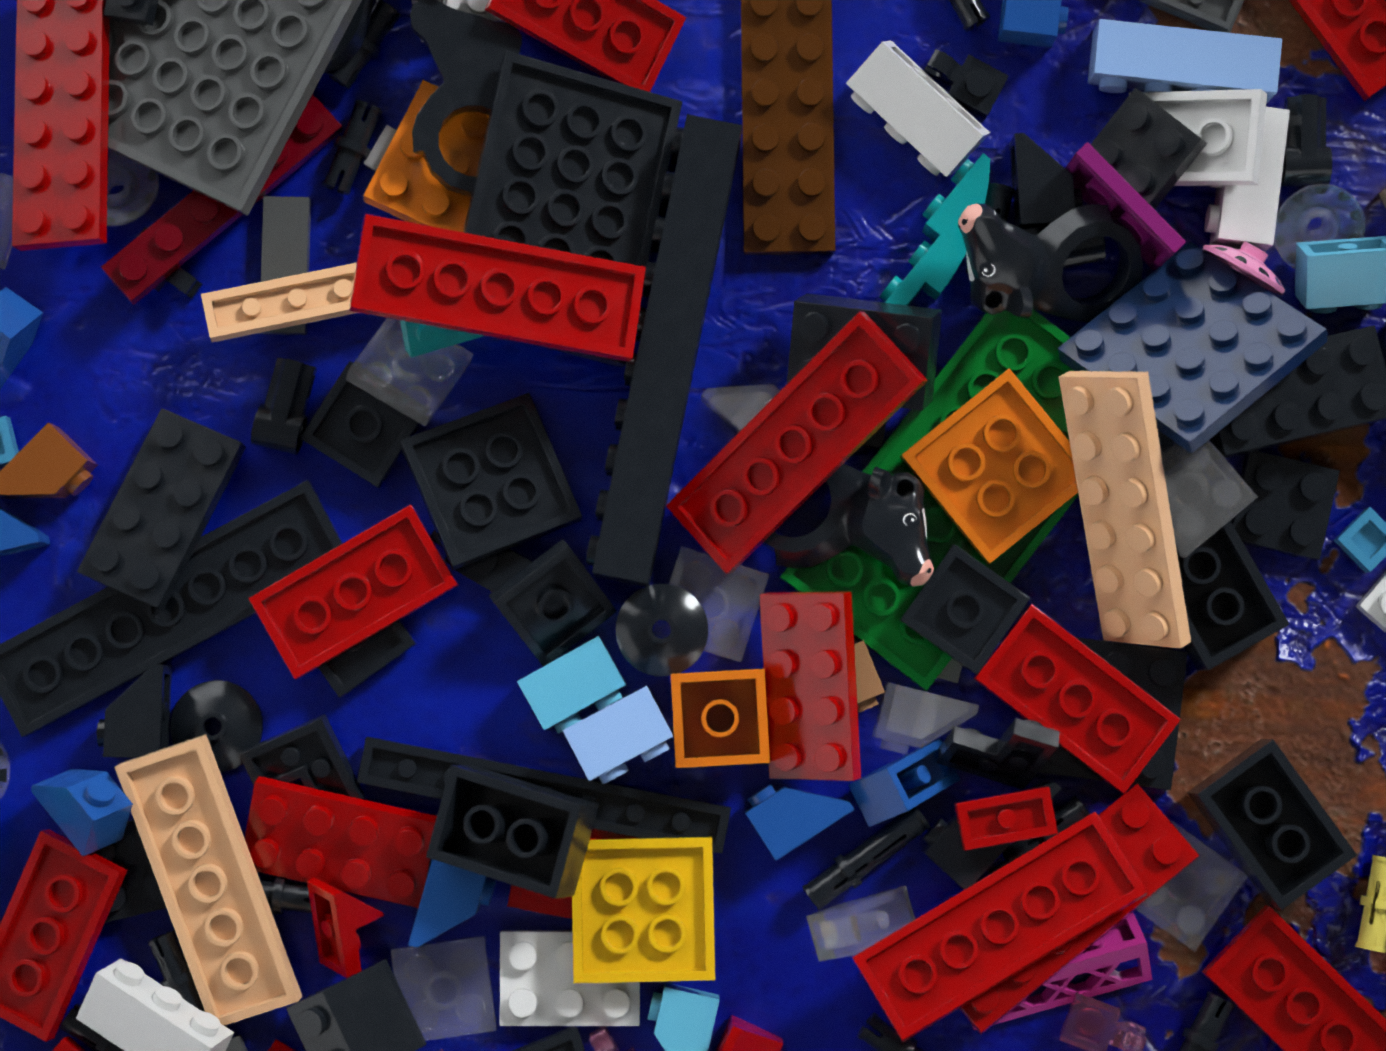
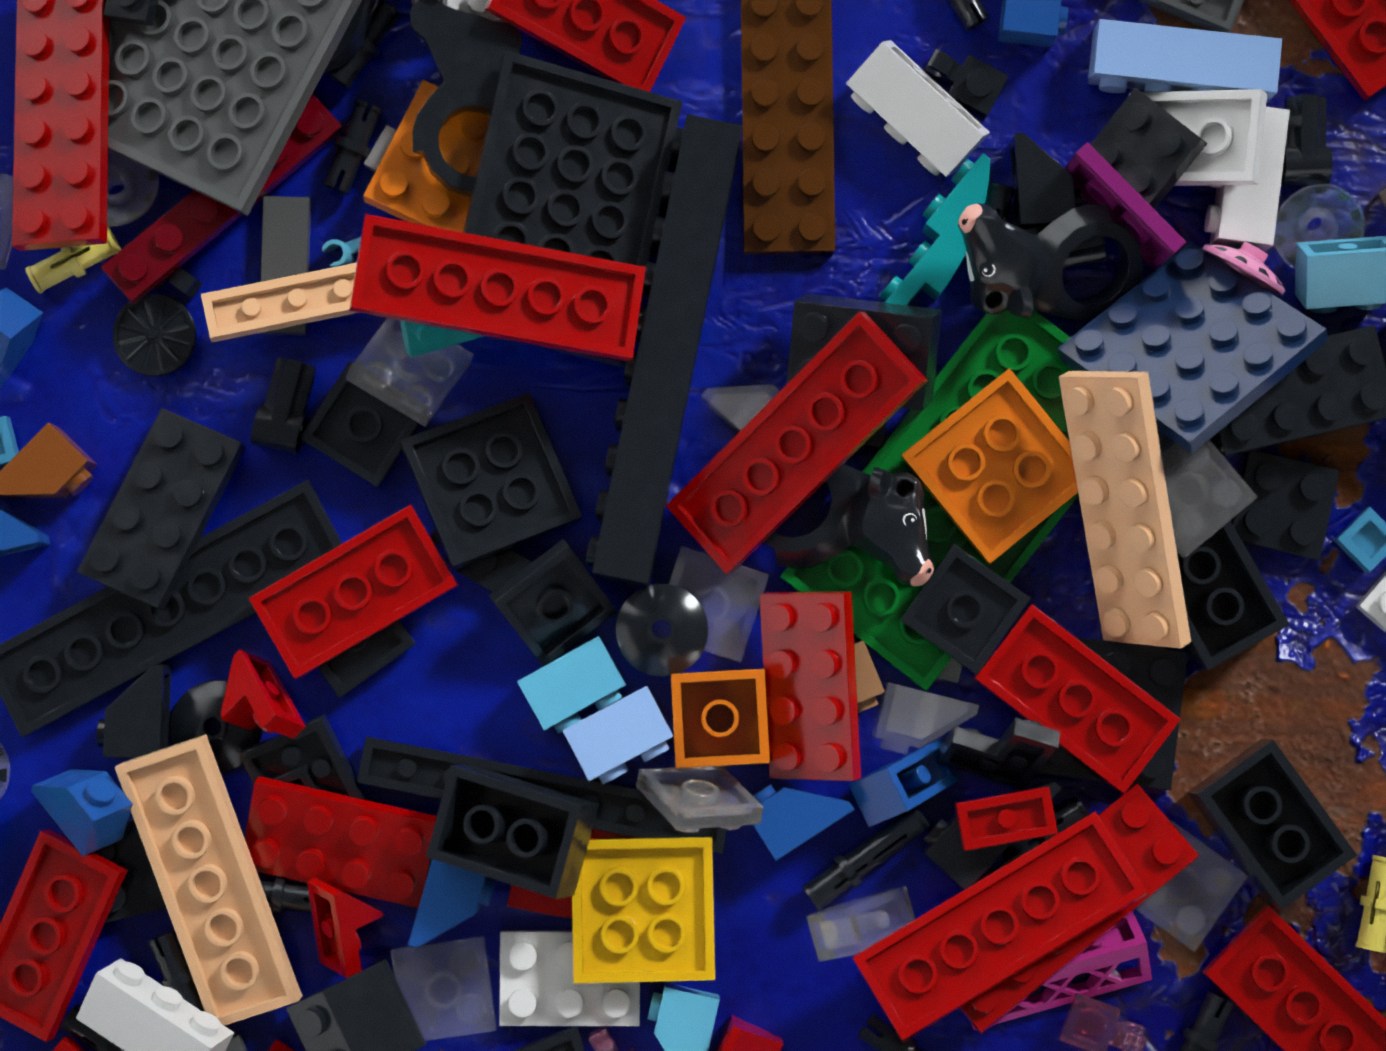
none -> light yellow pin [25,226,121,294]
none -> black wheel [113,294,197,377]
none -> red slope [221,649,306,739]
none -> medium azure hand [322,236,361,267]
none -> clear plate [636,766,764,833]

